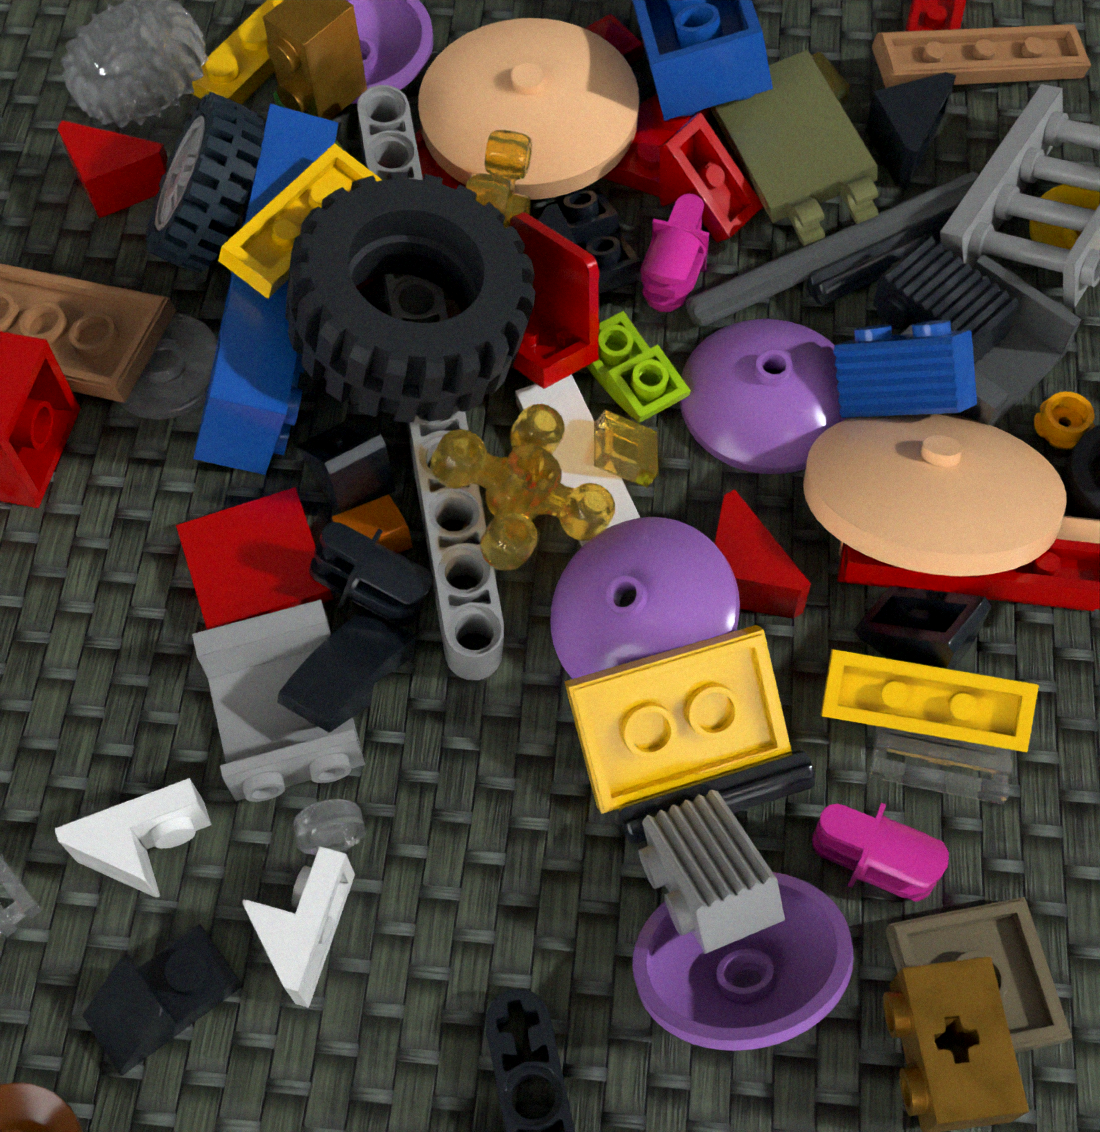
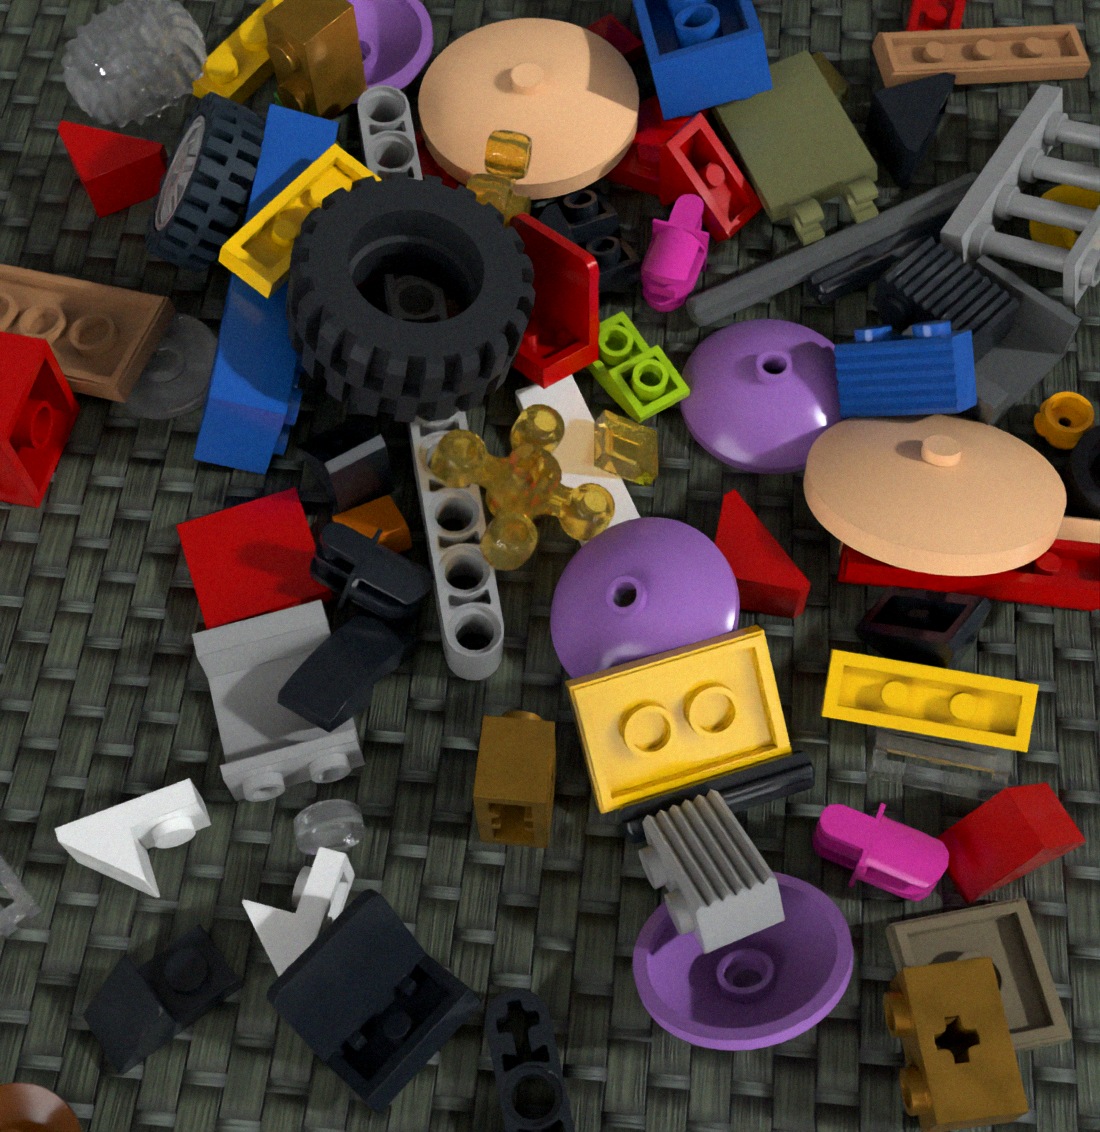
none -> black bracket [267,889,481,1116]
none -> pearl gold brick [473,711,557,849]
none -> red slope [936,782,1086,905]

